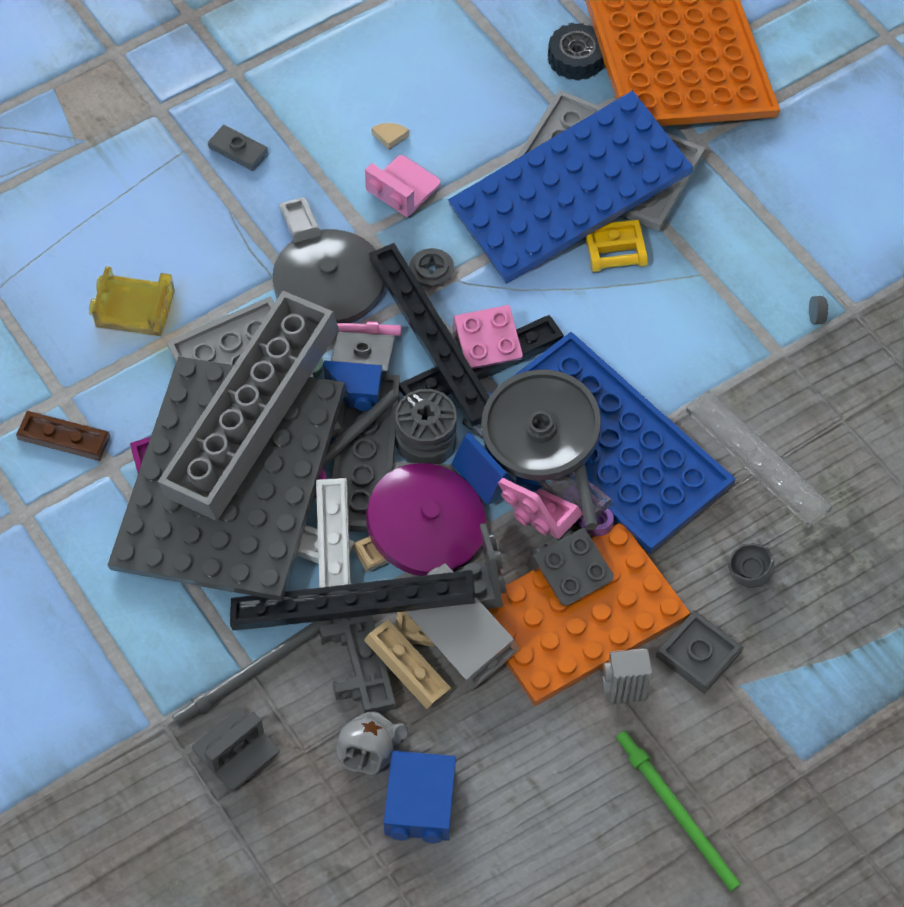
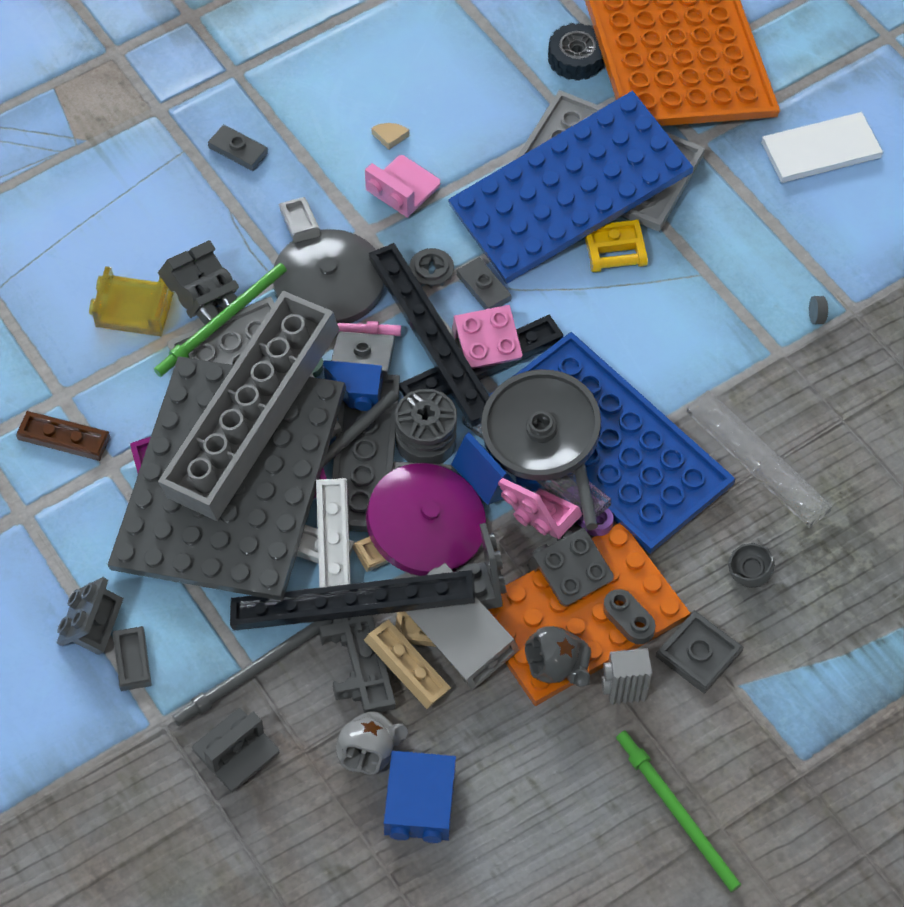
none -> dark grey bracket [56,577,124,655]
none -> dark grey tile [112,626,152,691]
none -> bright green bar [153,263,287,377]
none -> dark grey hips [158,240,239,325]
none -> dark grey plate [456,257,511,309]
none -> dark grey piece [525,626,592,687]
none -> dark grey plate [603,589,655,644]
none -> white tile [761,112,883,183]

